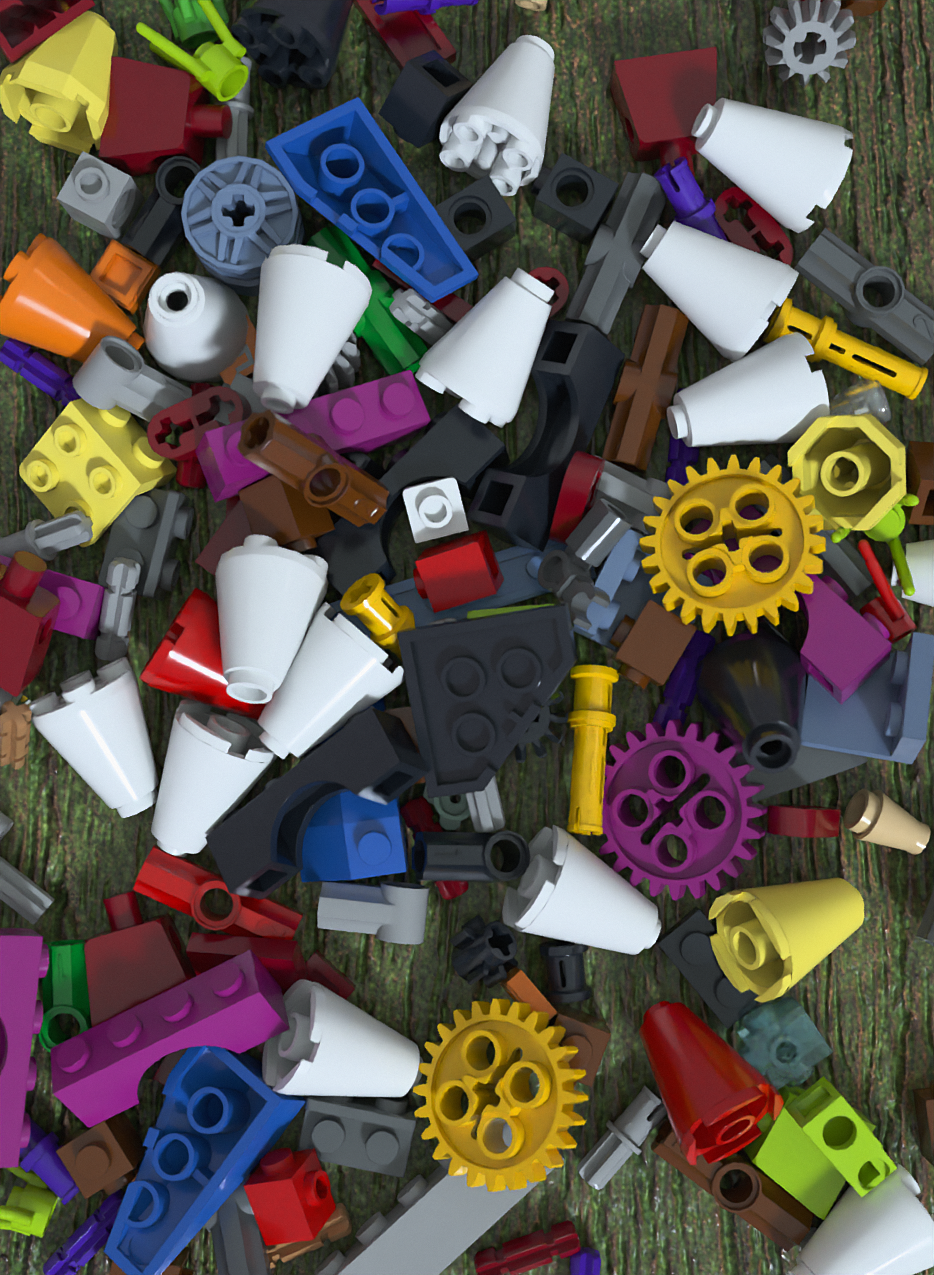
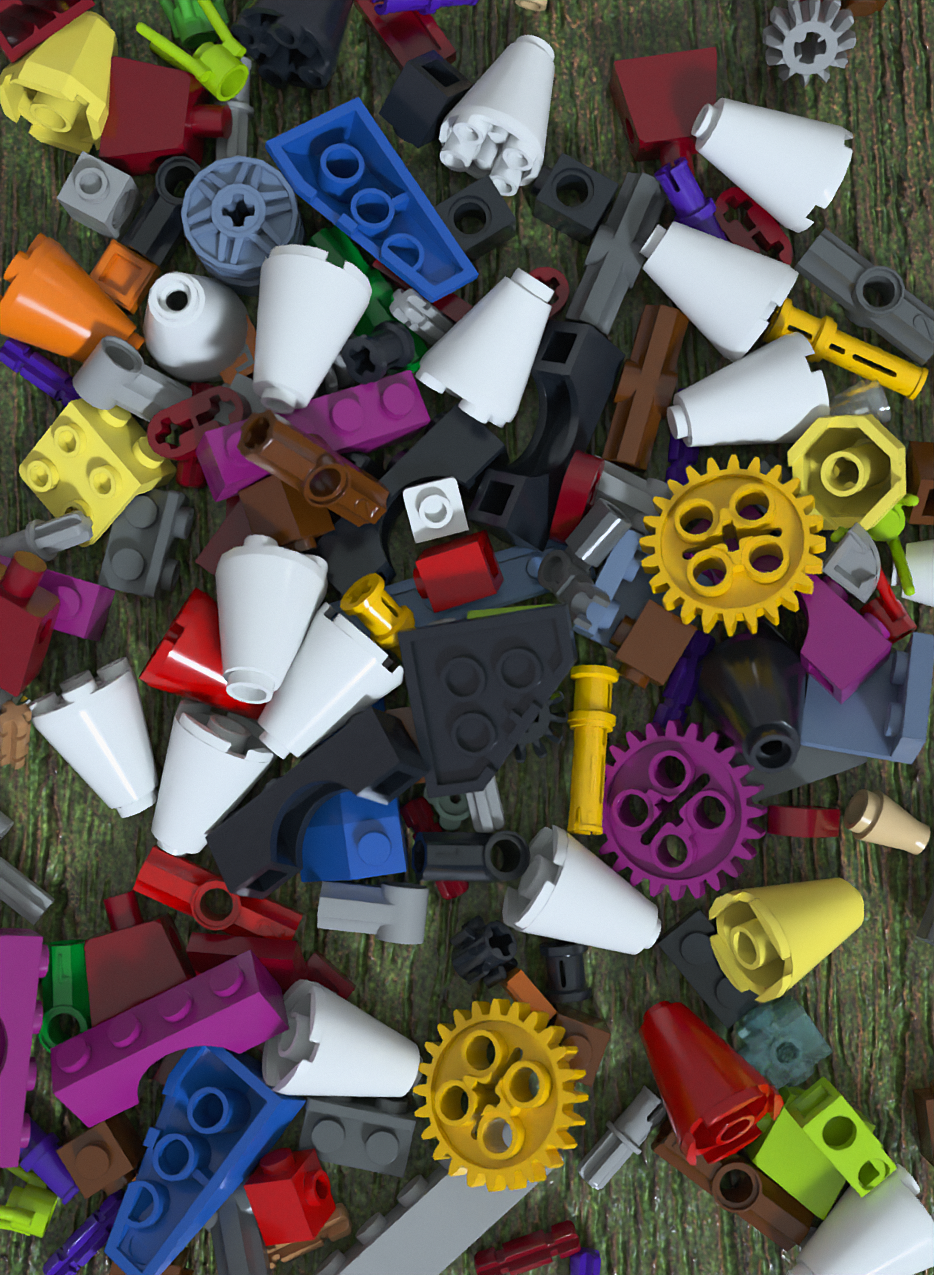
light grey axle [95,557,141,662] -> none
none -> black bush [342,320,415,385]
none -> light grey tile [823,522,881,603]

